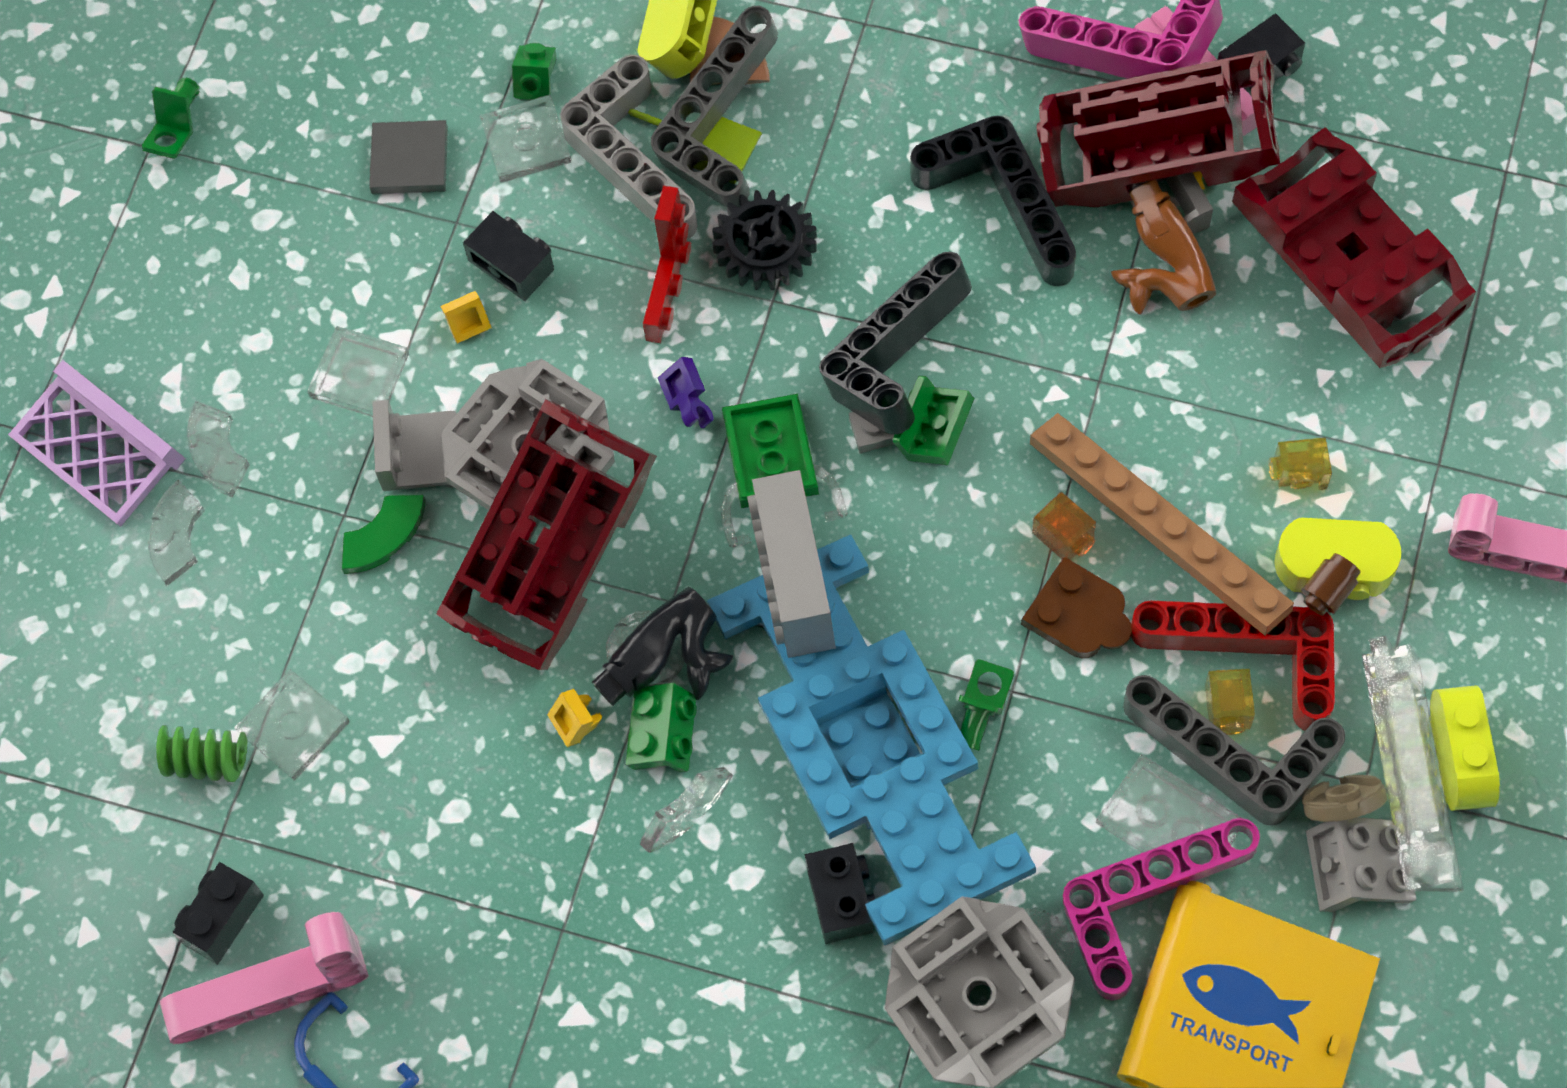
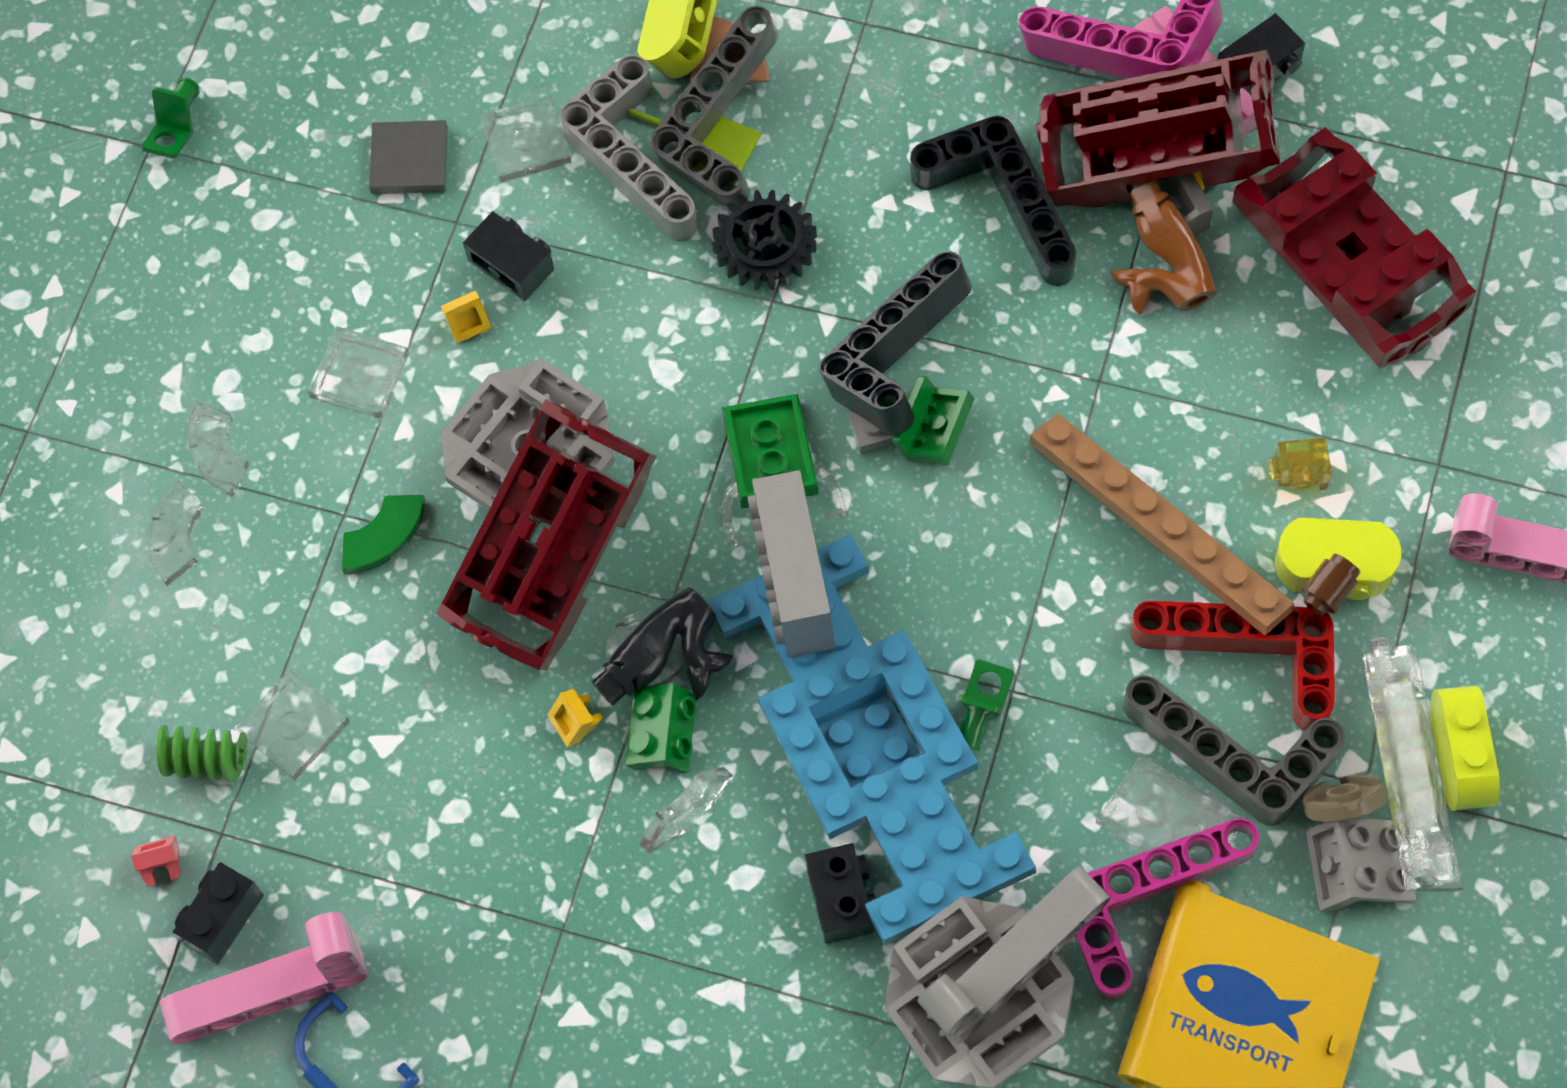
lavender fence [8,360,186,527] -> none
light grey bracket [372,400,456,491] -> none
green bracket [512,43,556,101] -> none
red plate [643,185,691,344] -> none
dark purple plate [657,357,714,428] -> none
reddish brown plate [1021,557,1132,658] -> none
clear orange brick [1032,492,1096,560] -> none
clear yellow brick [1205,669,1255,735] -> none
none -> coral tile [131,835,181,887]
none -> light grey beam [918,866,1111,1044]

